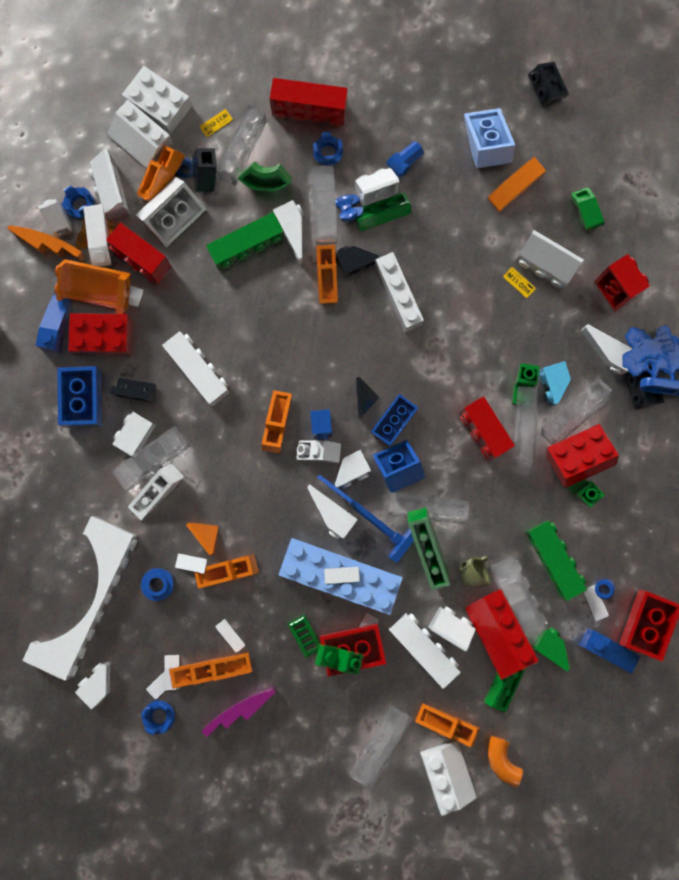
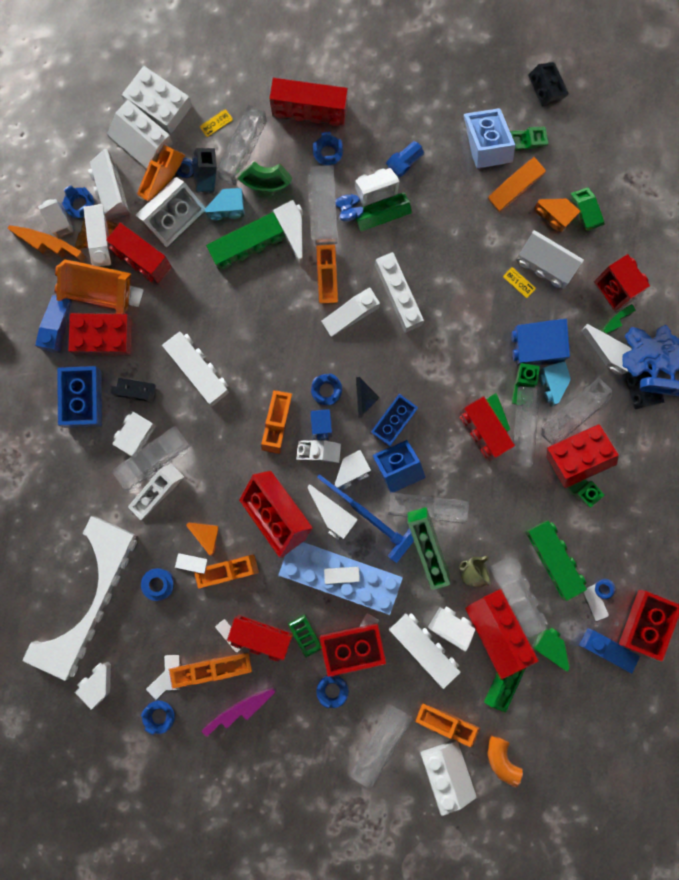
green slope [315,644,363,675] -> none
black slope [336,246,379,278] -> none
none -> medium azure slope [205,188,245,220]
none -> red brick [227,615,293,662]
none -> red slope [239,471,313,558]
none -> blue piece [311,373,342,405]
none -> blue piece [316,675,349,708]
none -> white slope [321,287,380,337]
none -> green slope [486,393,510,432]
none -> green slope [510,127,548,151]
none -> blue slope [511,319,570,366]
none -> orange slope [534,199,580,233]
none -> green slope [601,304,636,335]

